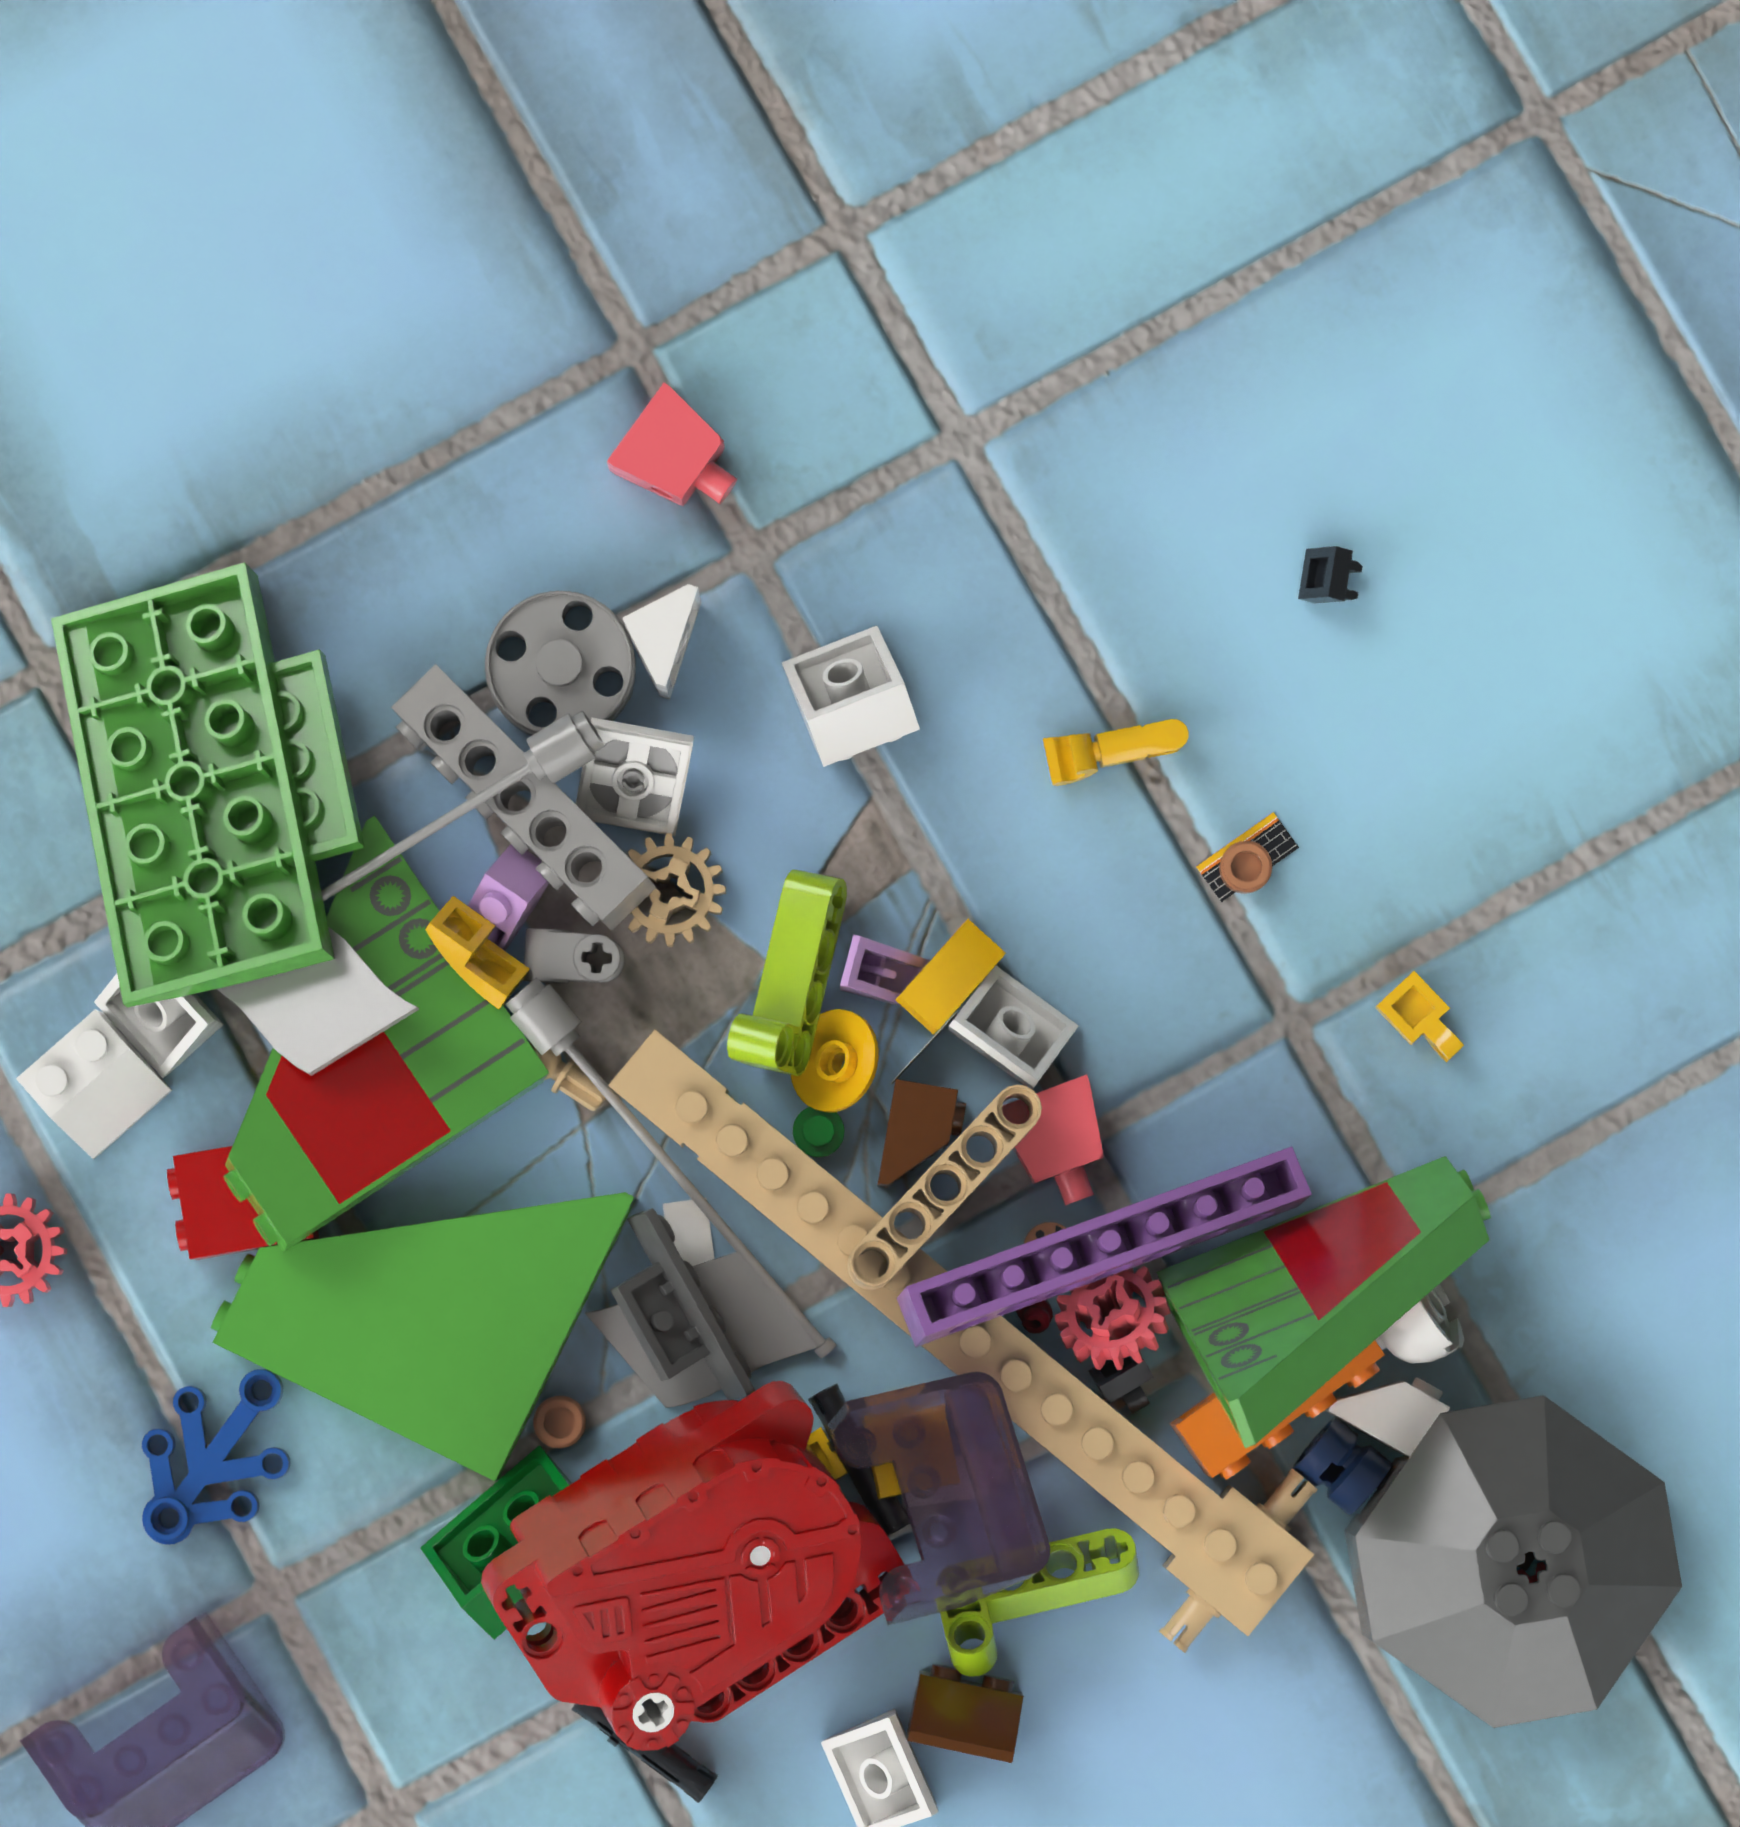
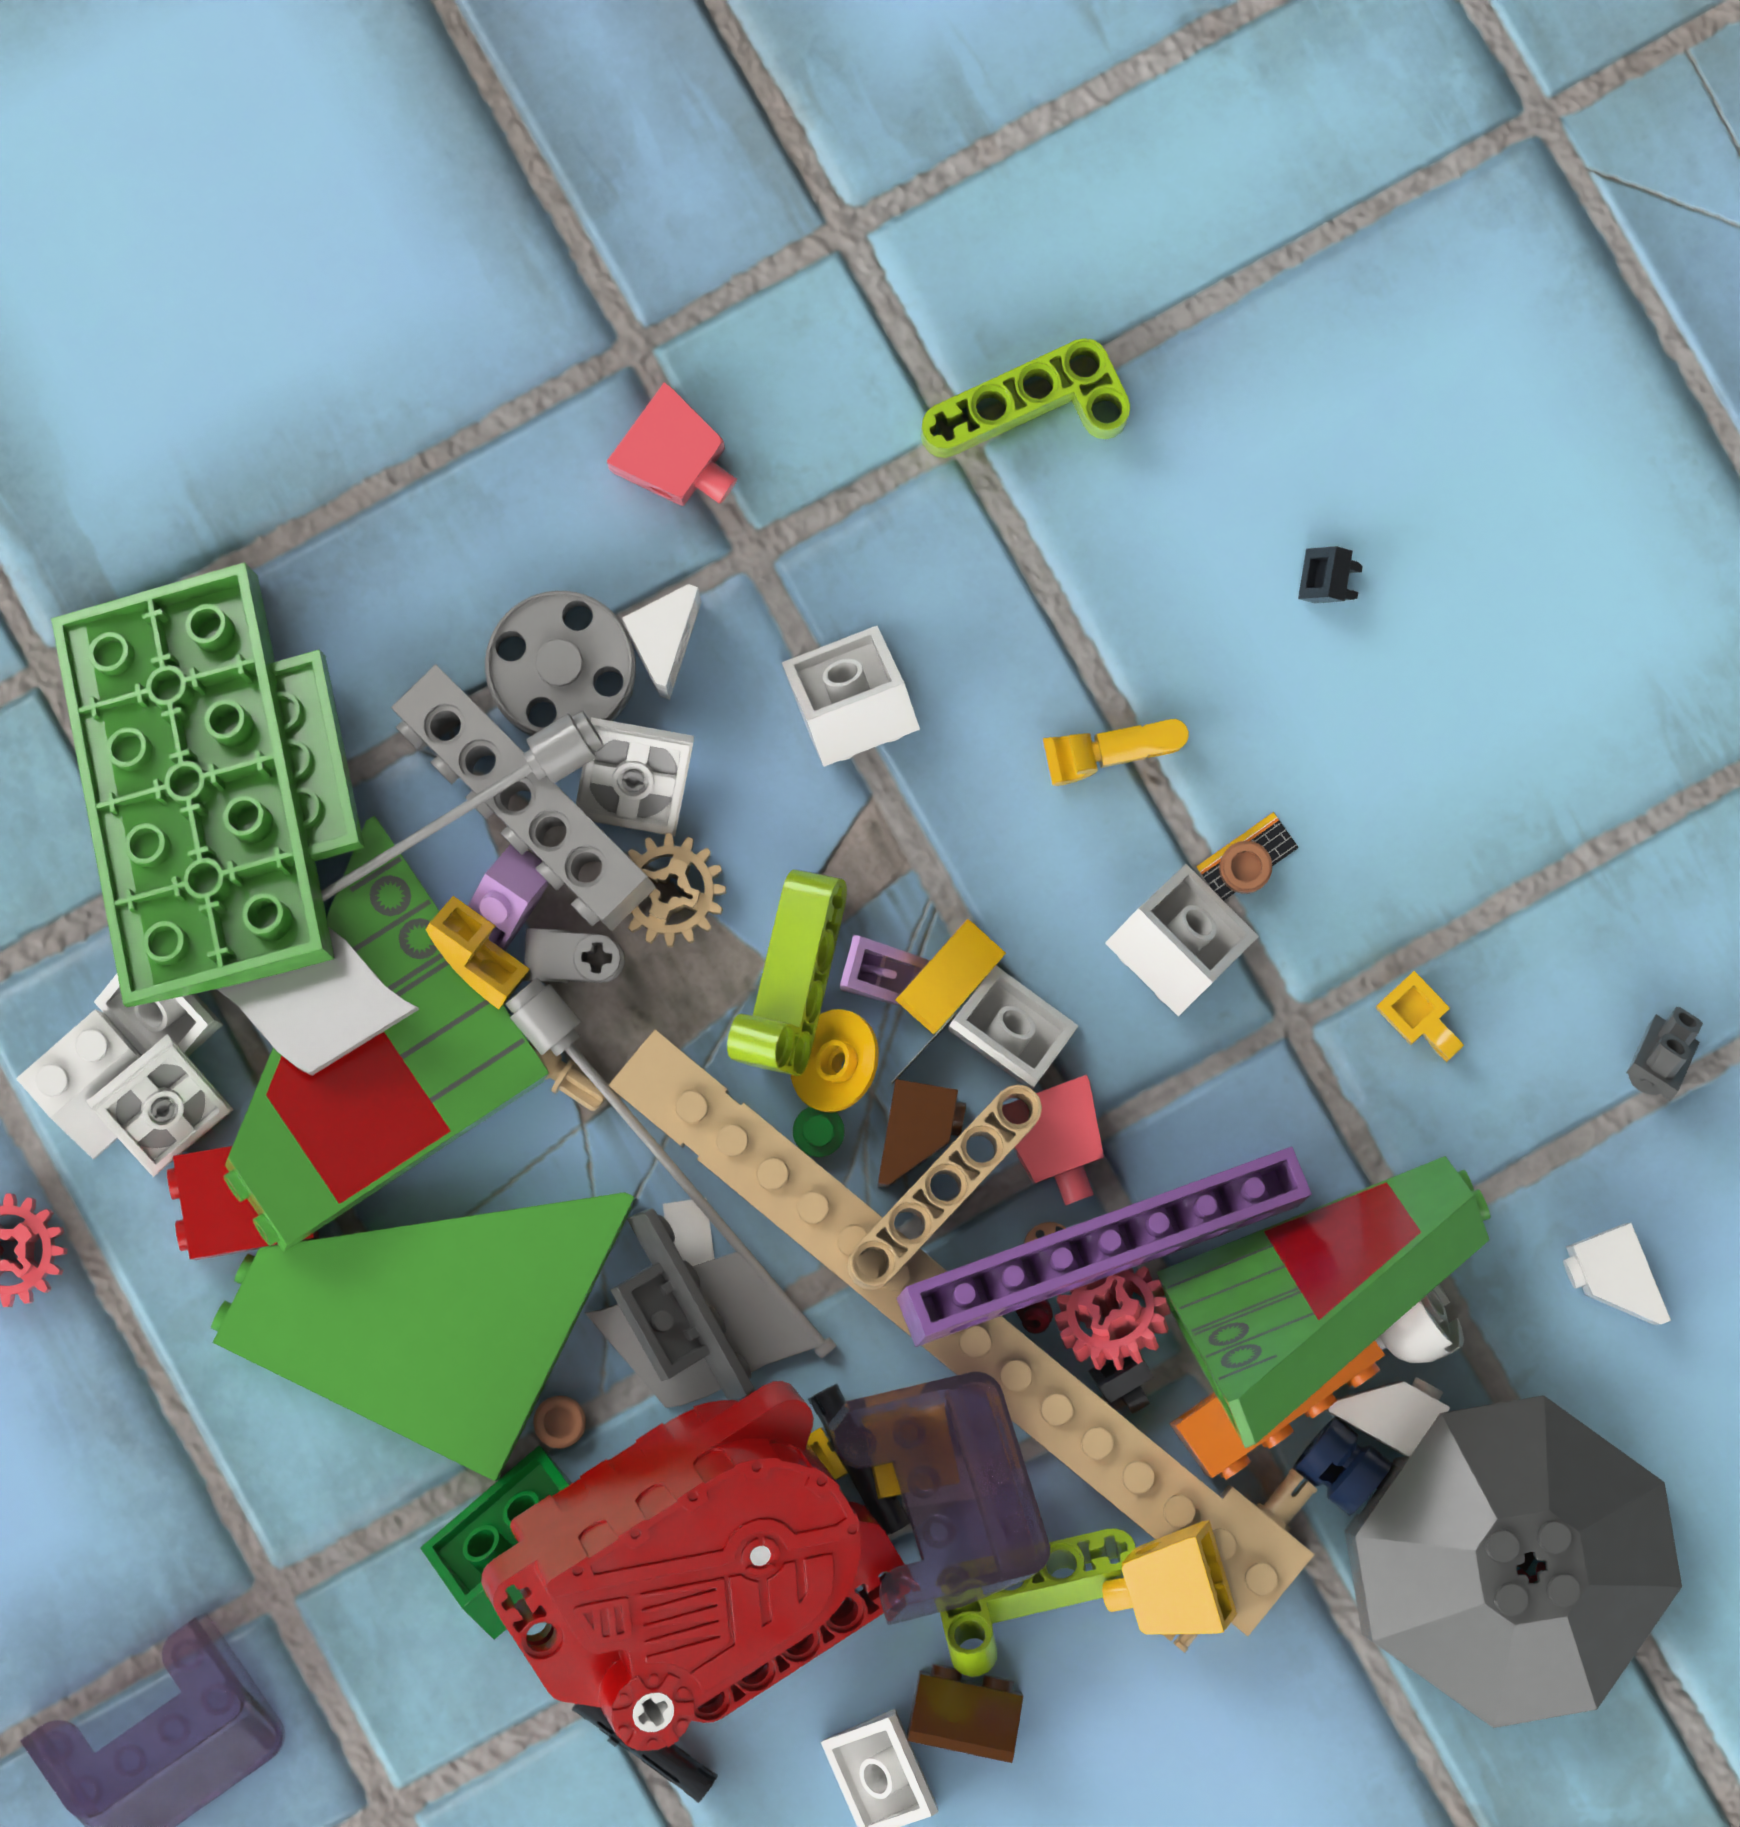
blue plant [142,1369,290,1545] -> none
none -> white piece [86,1034,233,1177]
none -> lime beam [921,338,1130,458]
none -> yellow torso [1102,1520,1237,1635]
none -> white slope [1105,864,1259,1017]
none -> white slope [1563,1223,1671,1325]
none -> dark grey hips [1626,1007,1703,1101]

